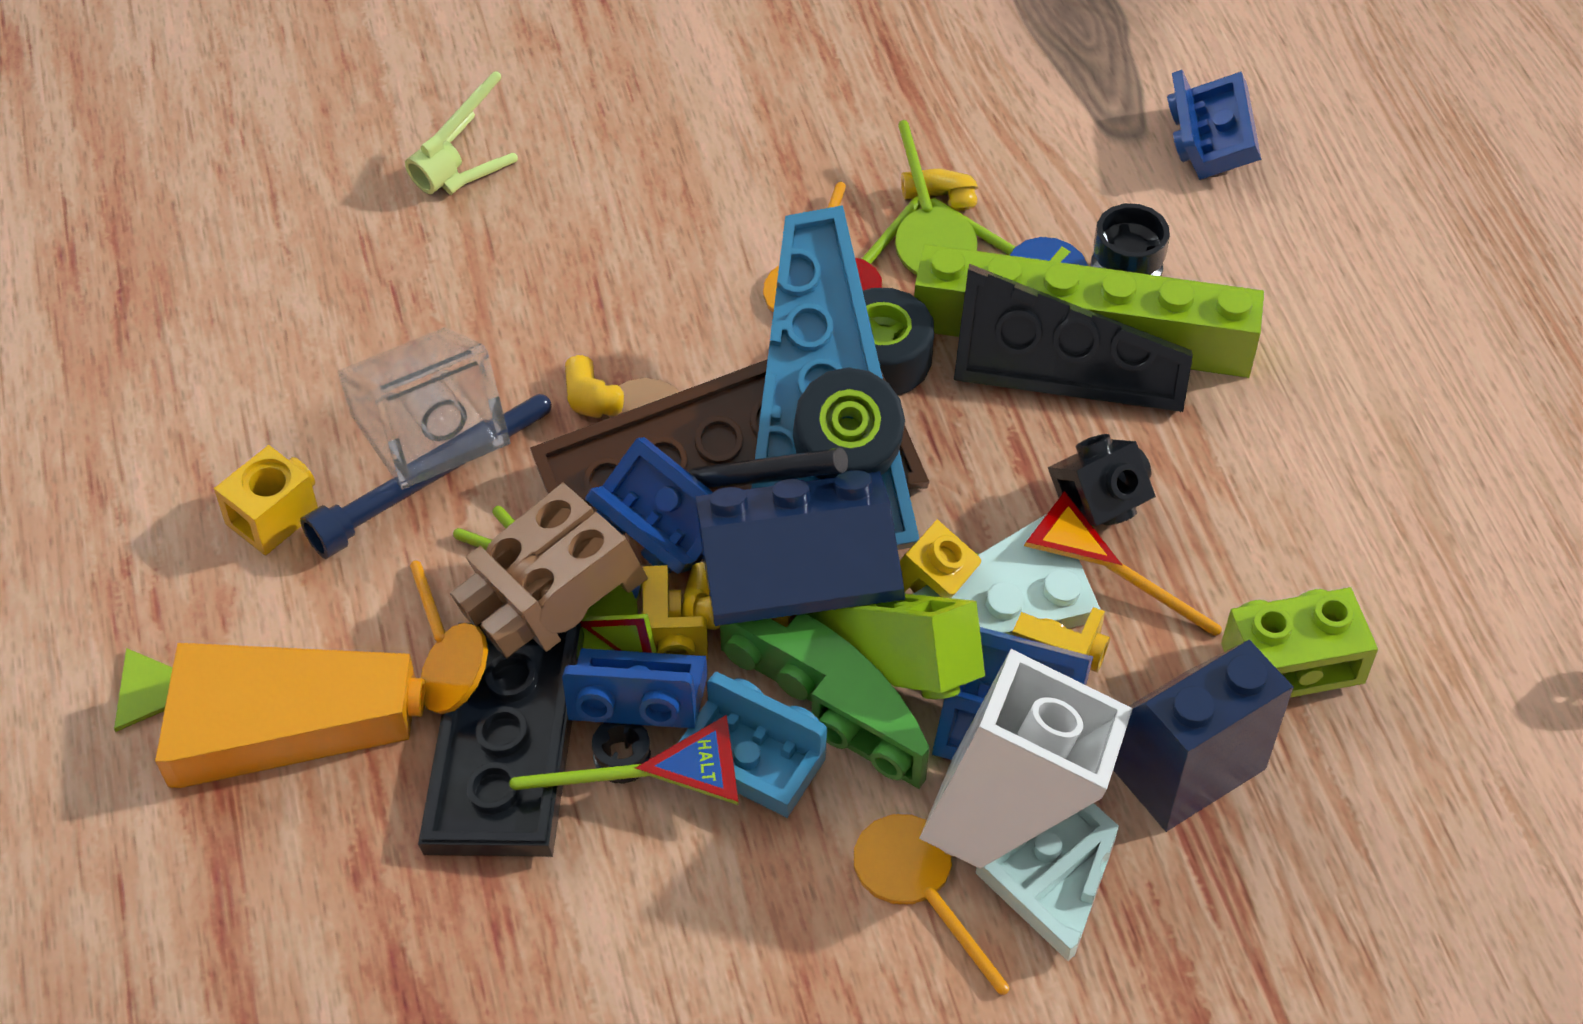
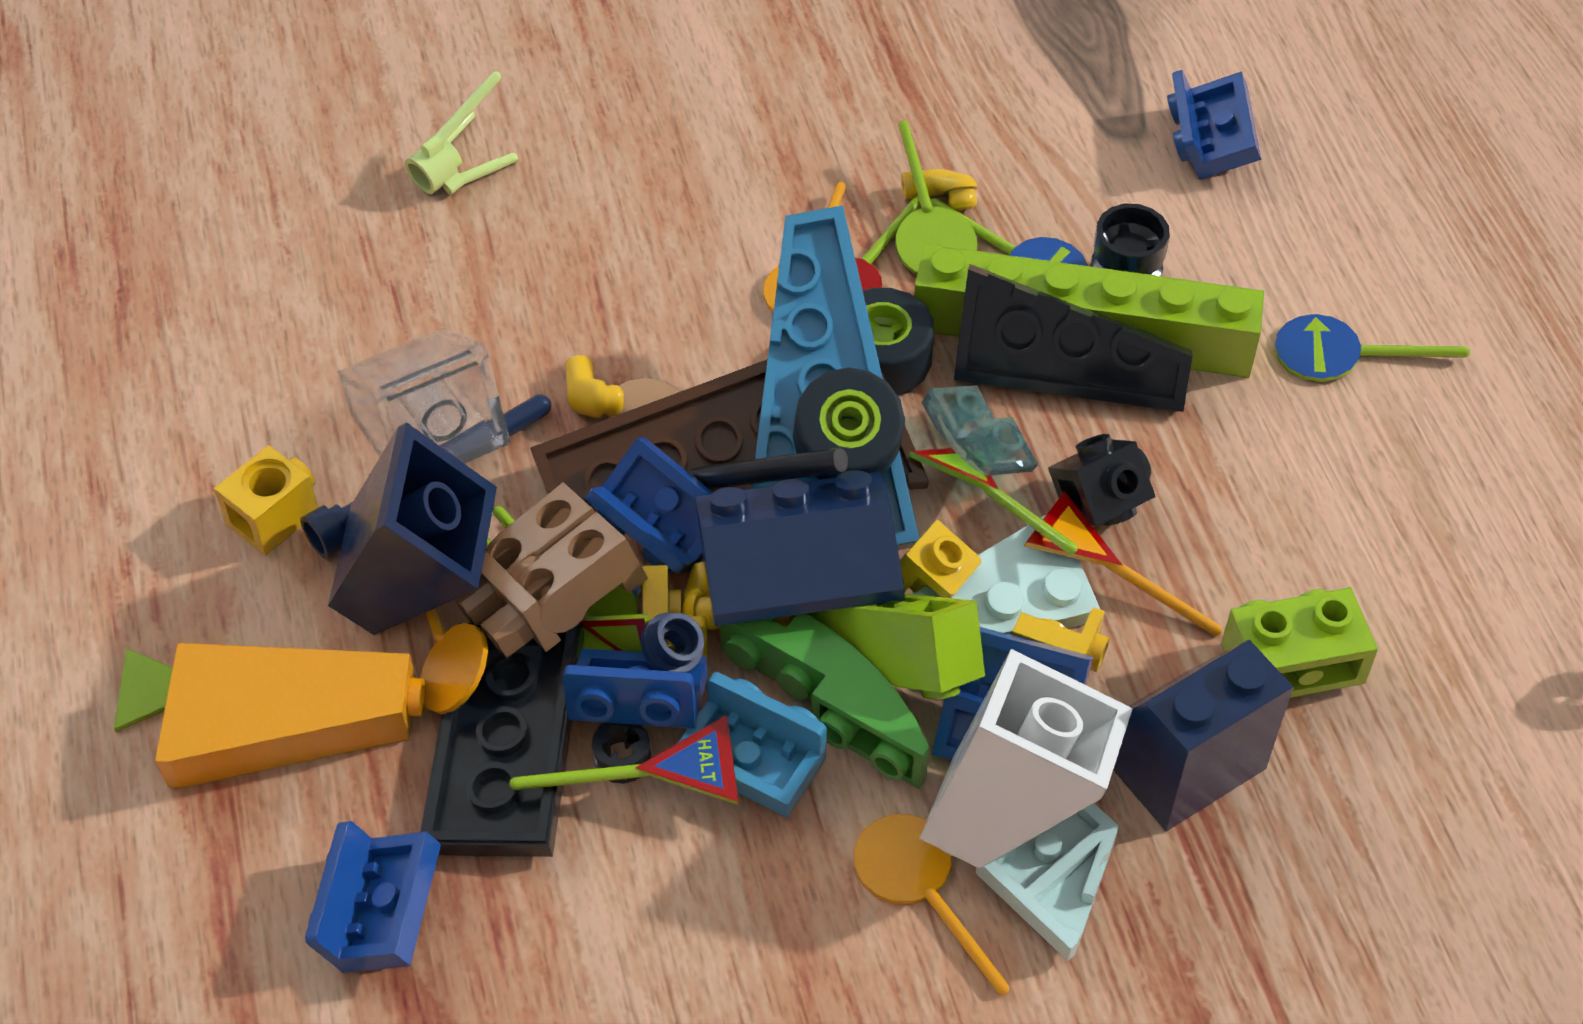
none -> blue bracket [305,821,441,973]
none -> dark blue slope [328,422,497,635]
none -> dark blue plate [641,612,704,673]
none -> lime piece [908,446,1077,555]
none -> clear light blue slope [921,385,1038,476]
none -> blue piece [1275,314,1470,382]

